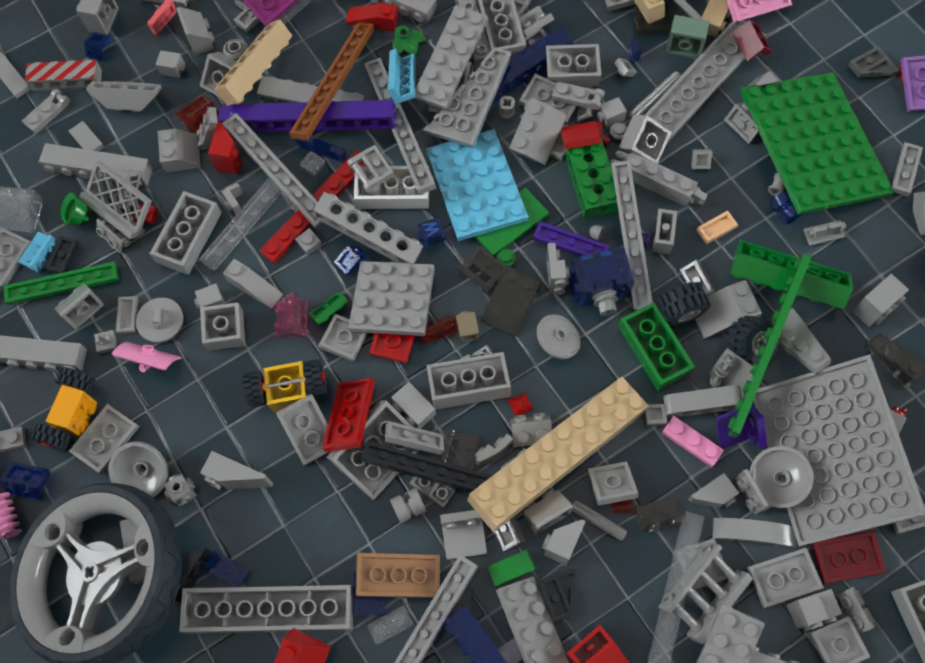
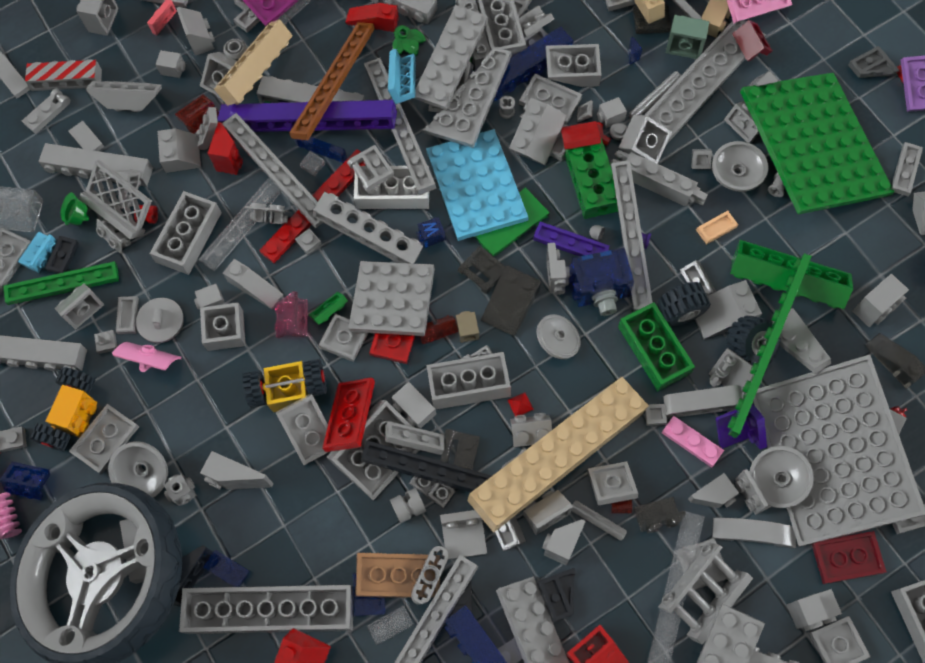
clear blue bracket [84,32,111,60] -> none
light grey bracket [222,183,243,216] -> none
clear blue bracket [334,245,367,275] -> none
light grey slope [475,434,513,466] -> none
green slope [487,550,536,586] -> none
green plate [497,249,516,267] -> none
light grey plate [552,81,605,110] -> none
light grey plate [614,58,637,77] -> none
light grey brick [651,209,677,254] -> none
light grey plate [747,548,824,608] -> none
clear blue wheel [769,190,802,225] -> none
light grey hinge [803,221,846,246] -> none
light grey hinge [836,587,876,634] -> none
none -> light grey hinge [245,203,290,224]
none -> light grey beam [411,546,449,605]
none -> light grey dish [712,141,768,192]

